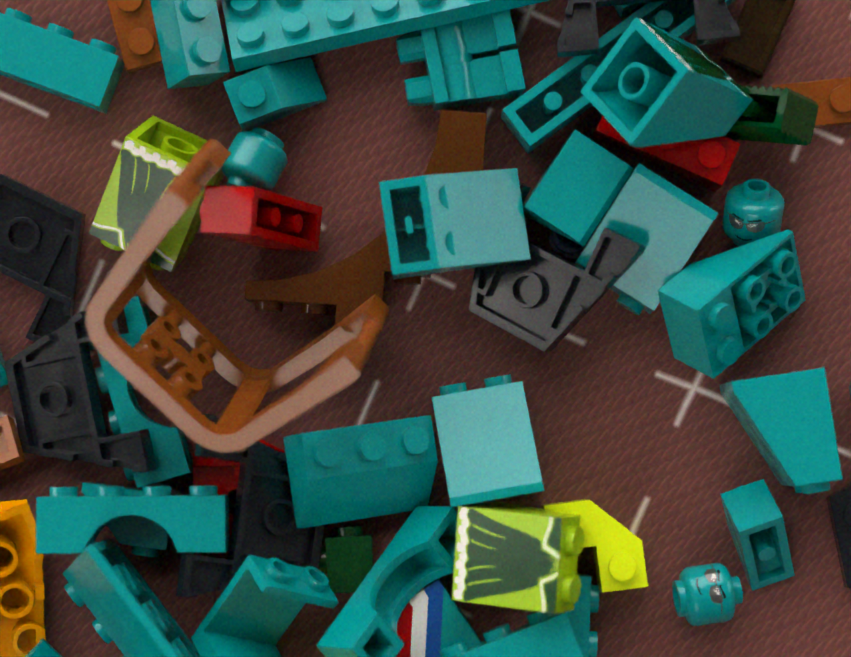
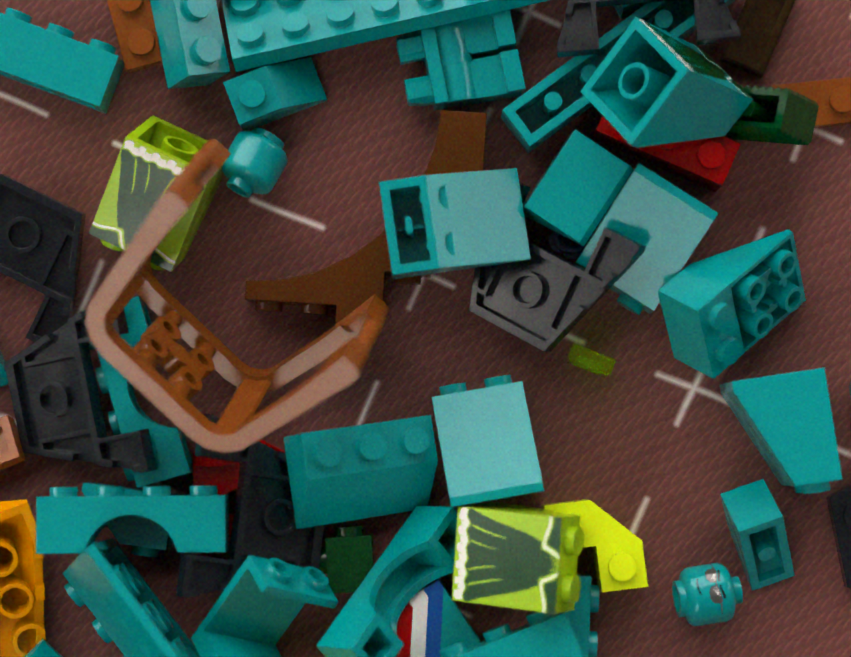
red brick [200,185,322,252] -> none
teal head [722,179,785,247] -> none
none -> clear neon green tile [565,343,616,378]

